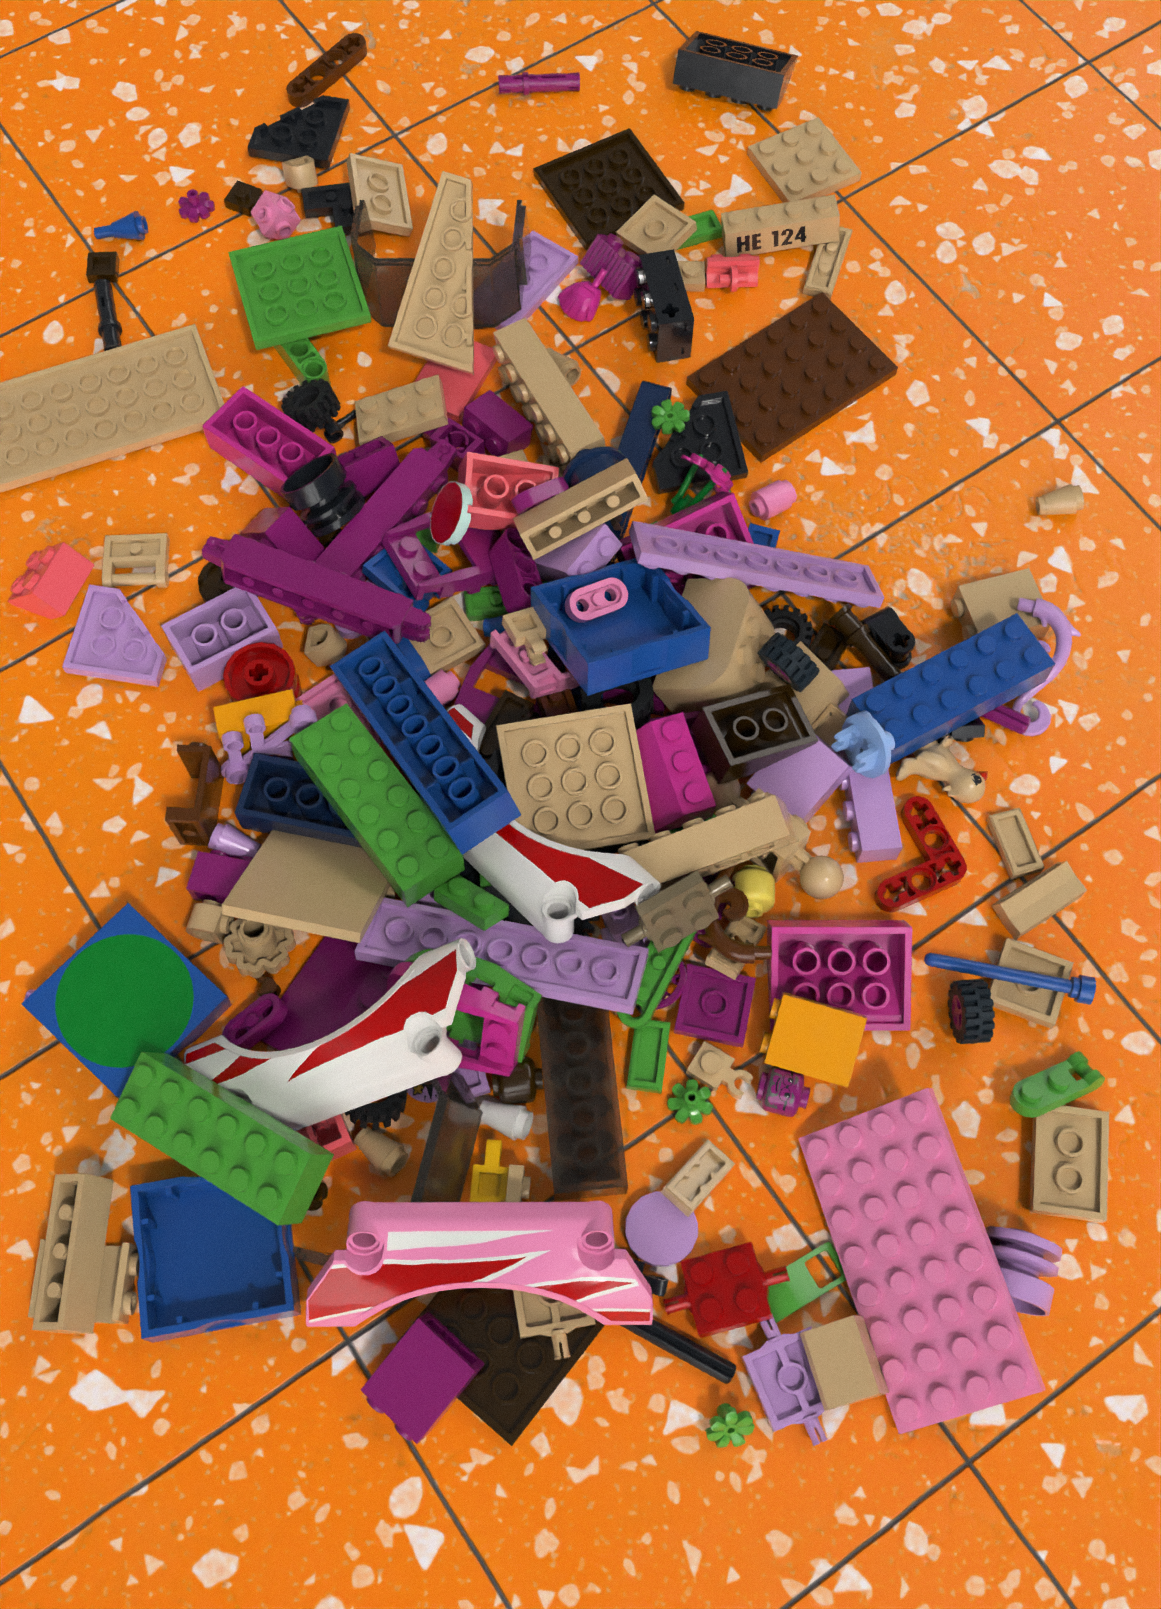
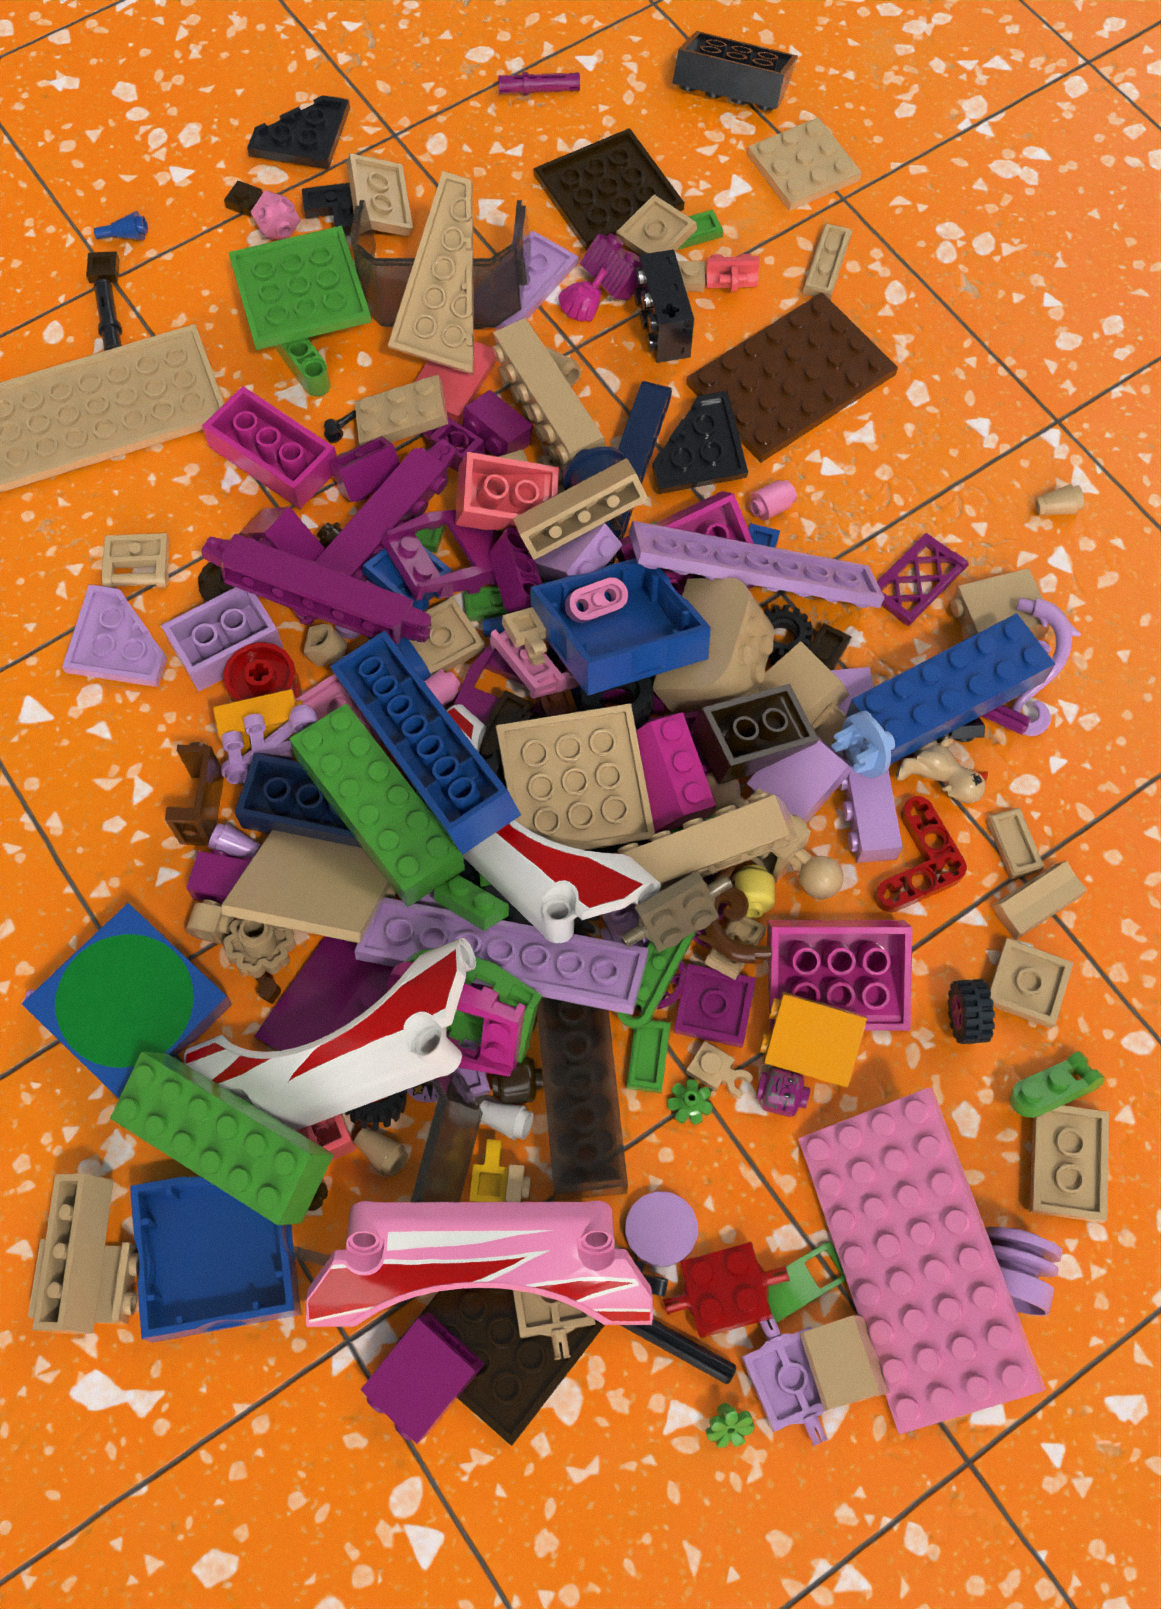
coral slope [7,542,94,619] -> none
magenta plant [178,189,215,223] -> none
magenta plate [222,993,287,1050] -> none
black wheel [280,453,365,537] -> none
black tyre [281,378,341,432] -> none
tan plate [282,156,318,193] -> none
reddish brown beam [286,33,367,108] -> none
red tile [430,481,473,546] -> none
magenta beam [511,477,569,516] -> none
bright green plant [651,399,690,434] -> none
tan plate [661,1140,735,1217] -> none
plant [669,453,733,515] -> none
tan brick [721,194,840,257] -> none
black wheel [758,632,820,692] -> none
dark brown pin [827,603,902,681] -> none
black piece [860,606,915,669] -> none
blue piece [924,953,1096,1005] -> none
none -> magenta window [877,533,969,626]

